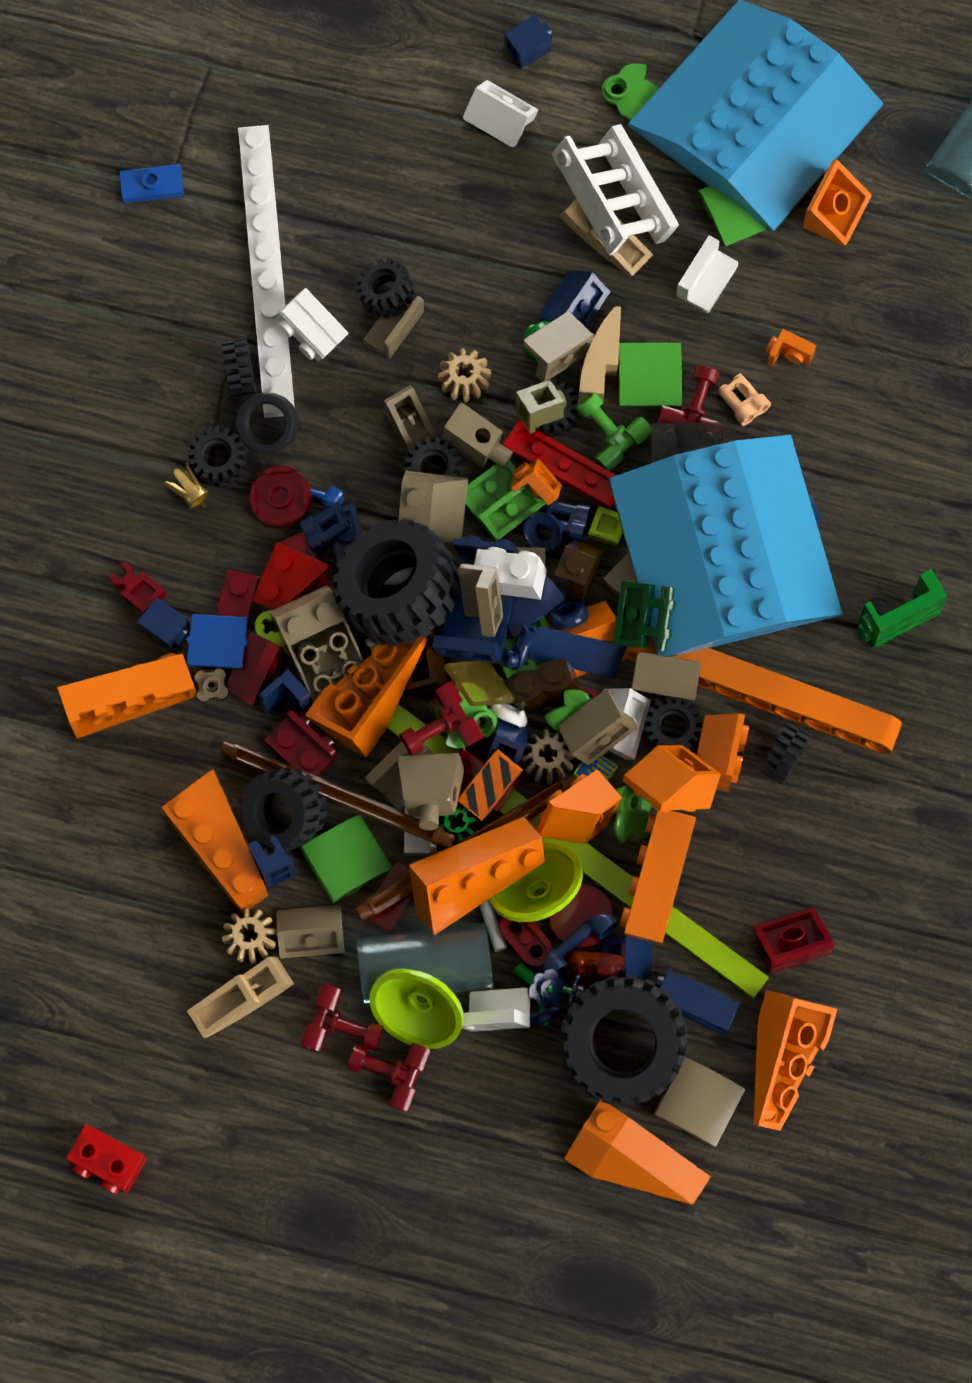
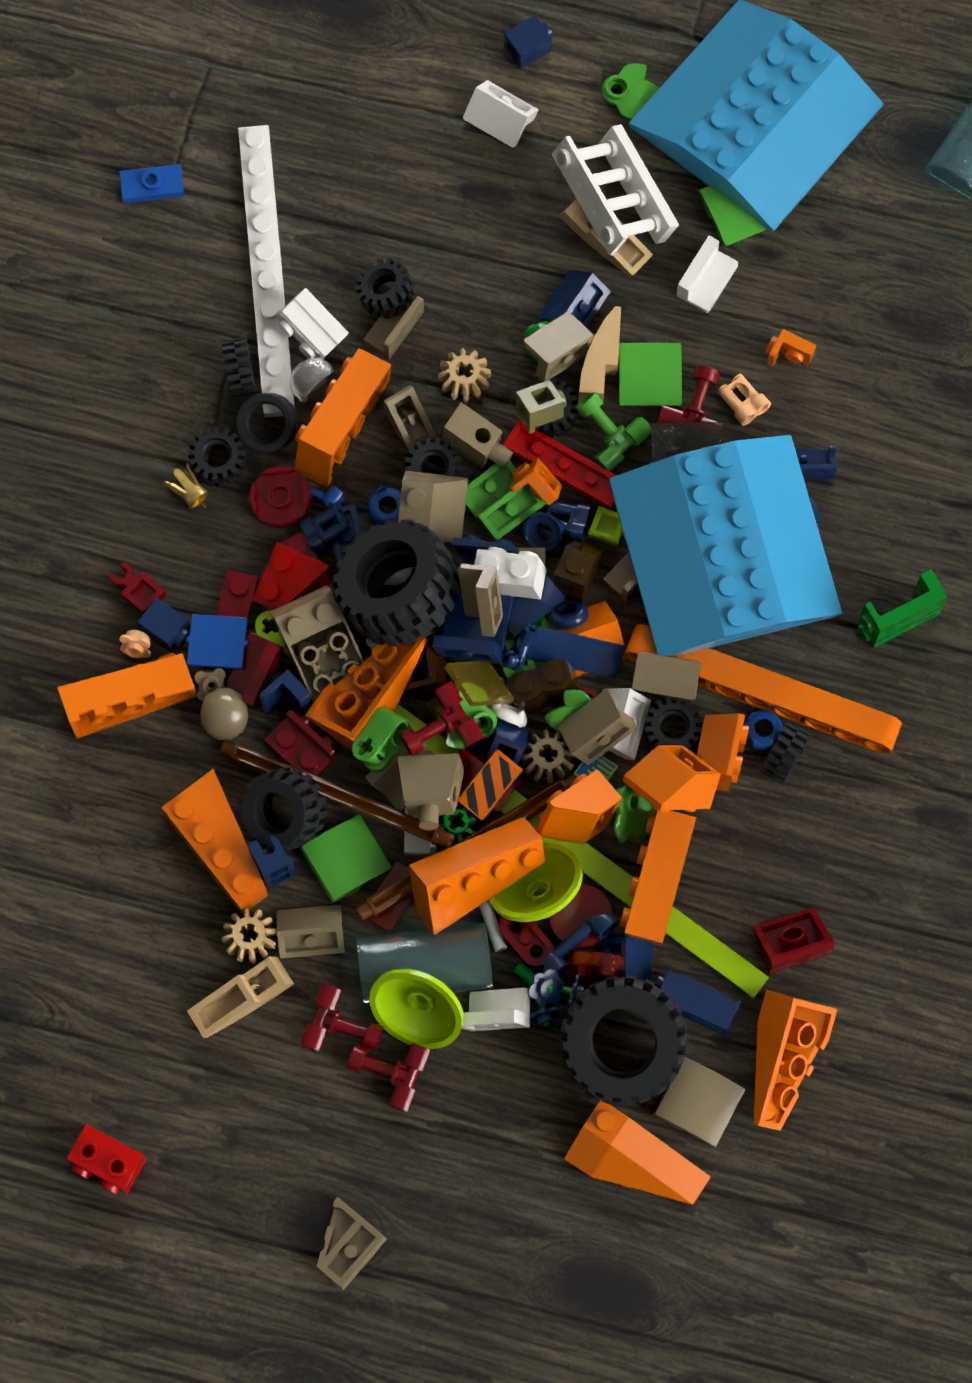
dark green plate [613,581,676,651] -> none
orange slope [803,159,872,246] -> none
none -> light nougat plate [119,630,151,658]
none -> dark tan hair [200,688,248,740]
none -> clear hair [290,357,335,402]
none -> orange wedge [295,348,392,488]
none -> dark tan wing [317,1197,387,1290]
none -> bright green piece [352,706,412,772]
none -> blue piece [368,486,401,526]
none -> blue piece [743,710,783,751]
none -> dark blue hinge [795,445,837,480]

